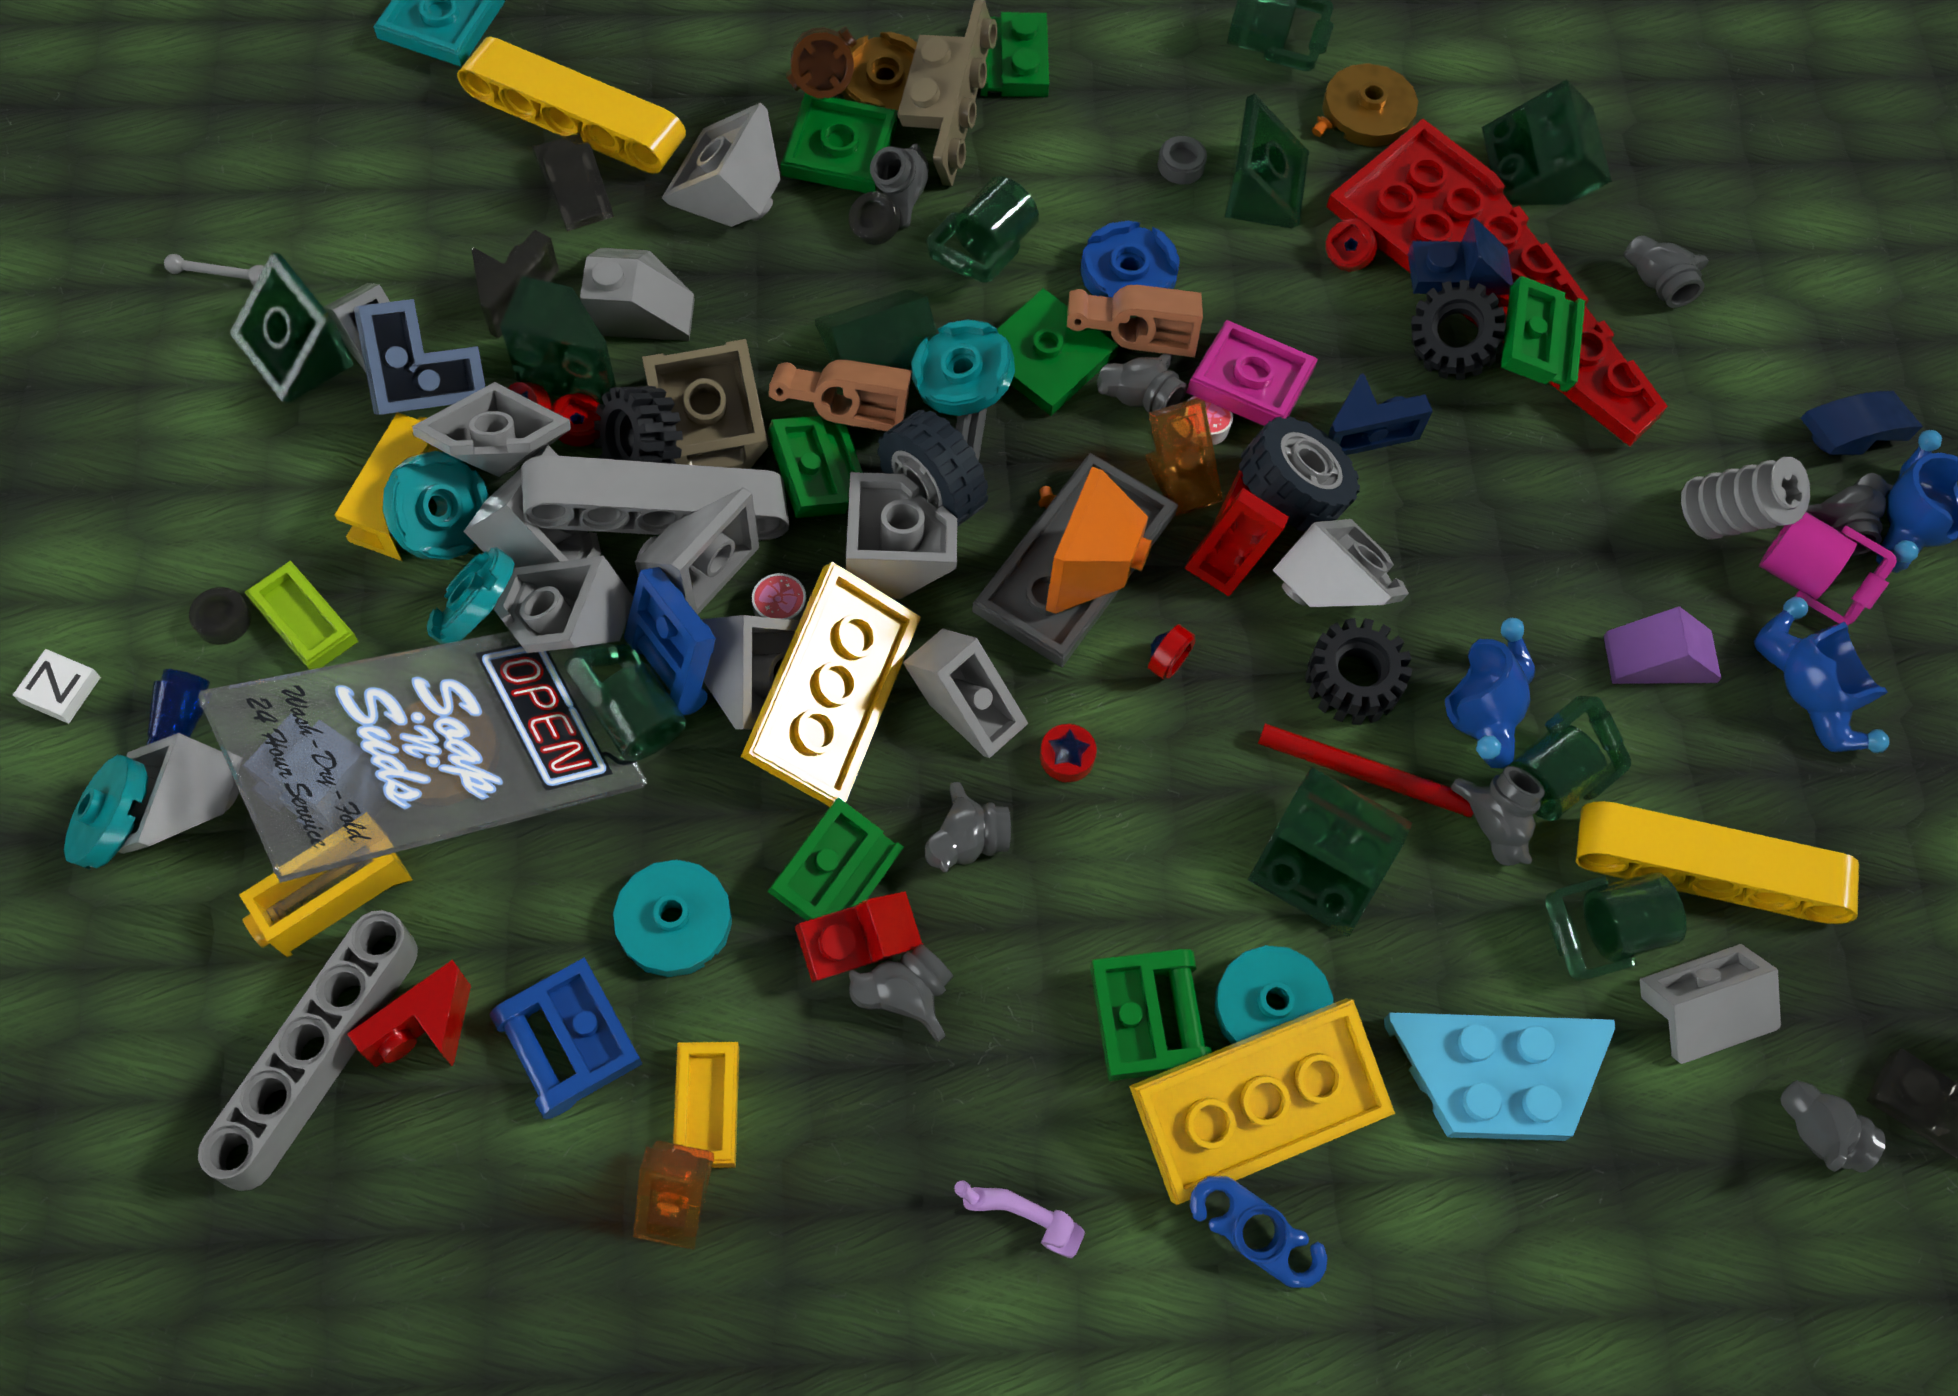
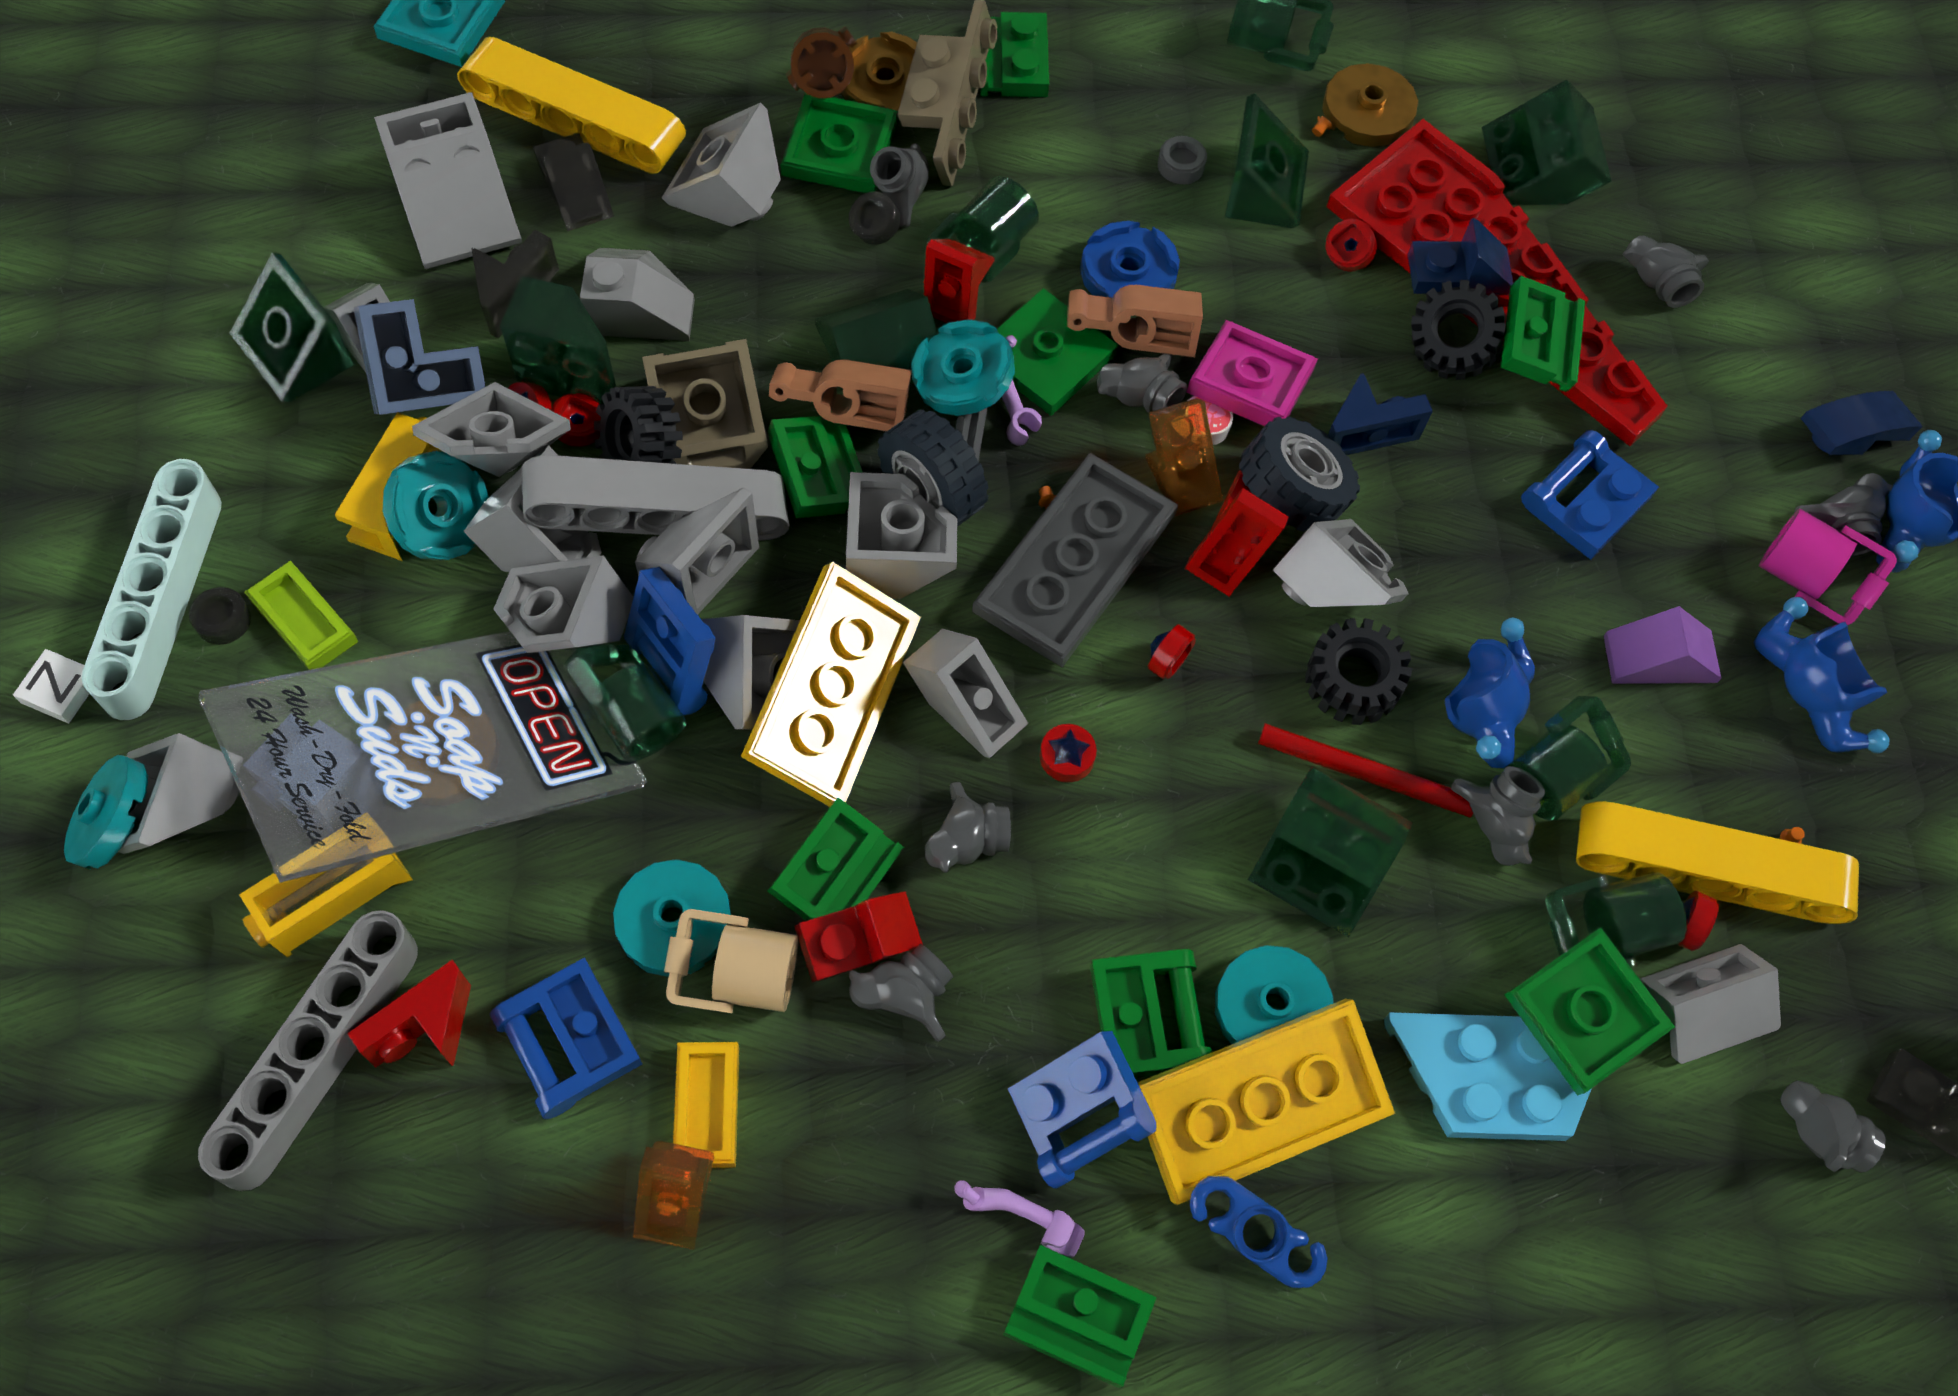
clear blue cone [146,669,212,745] -> none
light grey hinge [164,254,271,287] -> none
teal plate [427,547,515,647] -> none
tile [752,573,807,620] -> none
orange slope [1046,467,1152,614] -> none
light grey piece [1681,457,1810,539] -> none
none -> light aqua beam [81,459,222,720]
none -> light grey slope [374,92,522,269]
none -> tan piece [664,909,798,1013]
none -> red slope [922,239,994,324]
none -> lavender piece [1002,335,1042,446]
none -> green plate [1003,1245,1157,1389]
none -> plate [1008,1031,1157,1189]
none -> green plate [1504,928,1675,1095]
none -> blue plate [1521,430,1659,560]
none -> red tile [1670,890,1719,951]
none -> orange piece [1780,827,1805,844]

